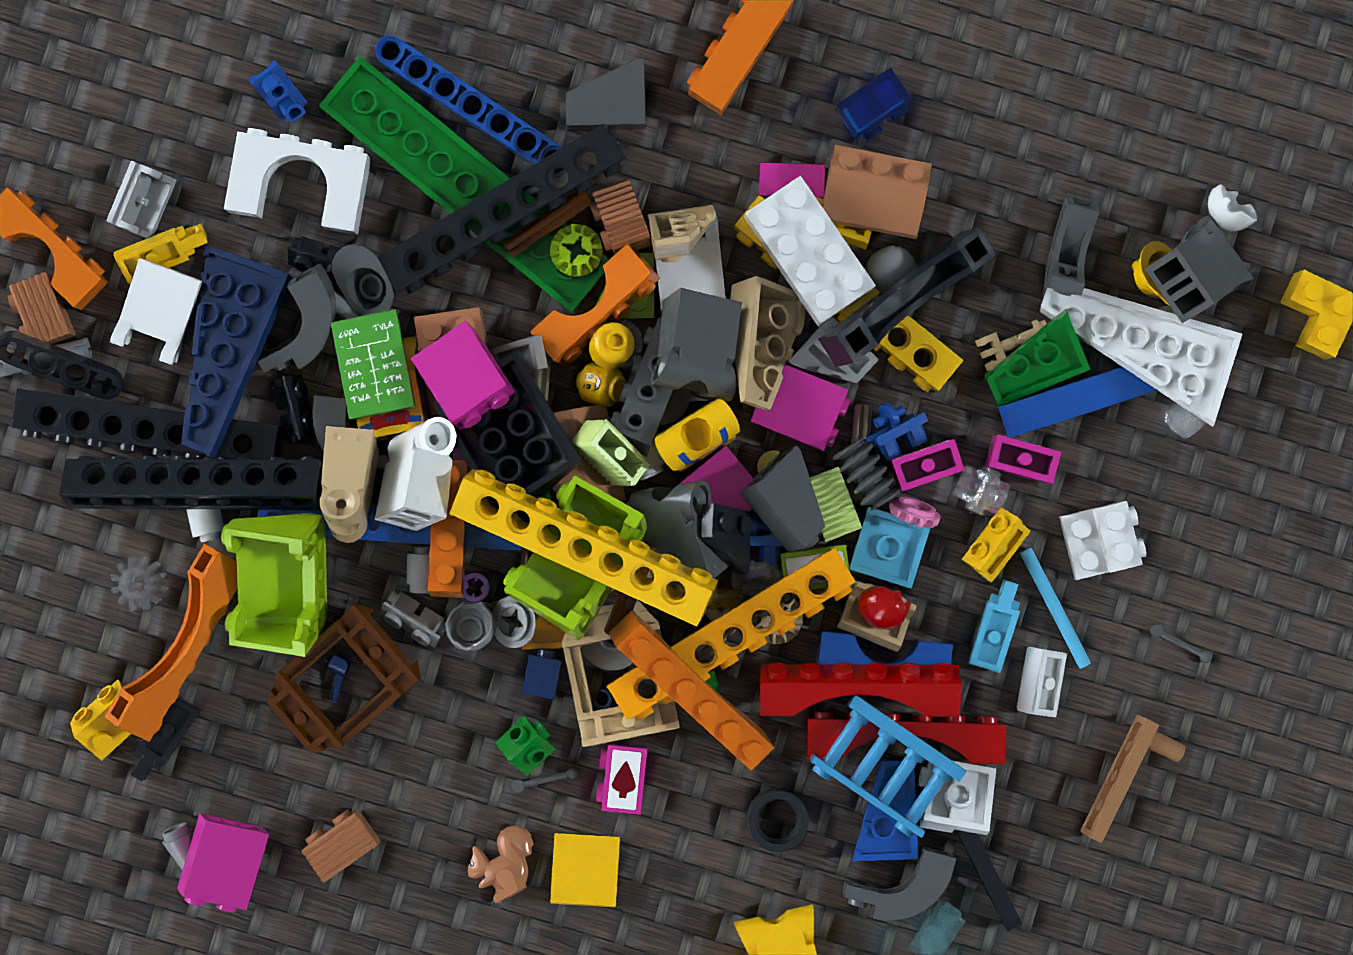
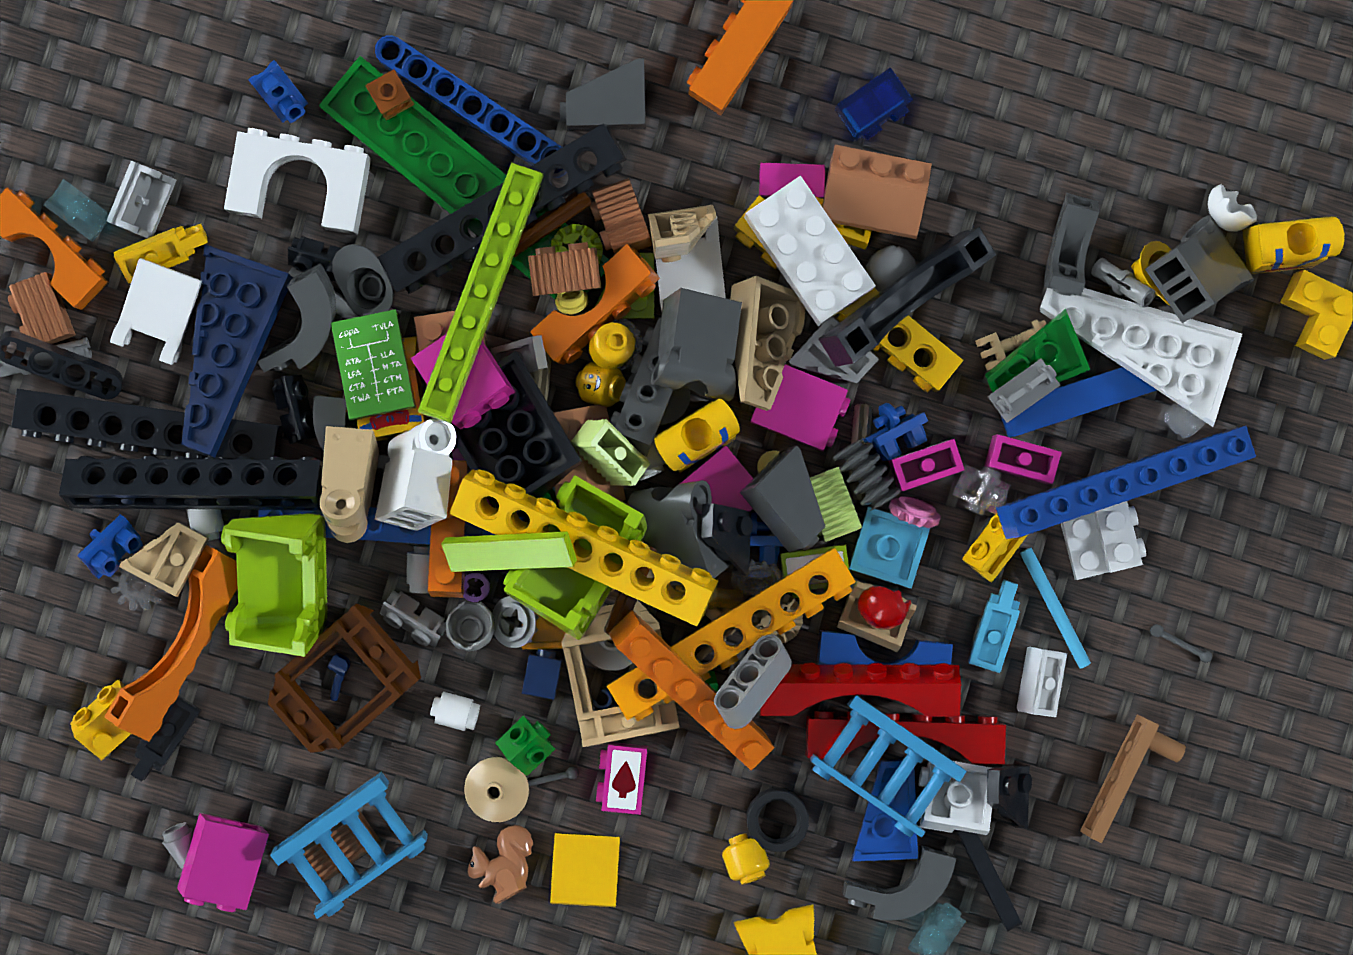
none -> clear light blue hips [44,179,109,242]
none -> blue hips [77,514,143,579]
none -> tan wing [119,523,209,597]
none -> dark azure fence [270,771,428,919]
none -> dark orange brick [365,69,415,121]
none -> lime tile [418,162,543,424]
none -> white brick [430,692,481,731]
none -> lime tile [441,531,577,572]
none -> tan dish [464,757,529,822]
none -> nougat brick [528,242,601,296]
none -> light yellow plate [555,290,589,315]
none -> light grey beam [714,634,792,729]
none -> yellow head [722,833,770,885]
none -> light grey hinge [987,359,1060,423]
none -> black wing [987,764,1032,829]
none -> blue brick [996,426,1256,539]
none -> light grey pin [1091,258,1155,308]
none -> yellow piece [1243,216,1344,274]

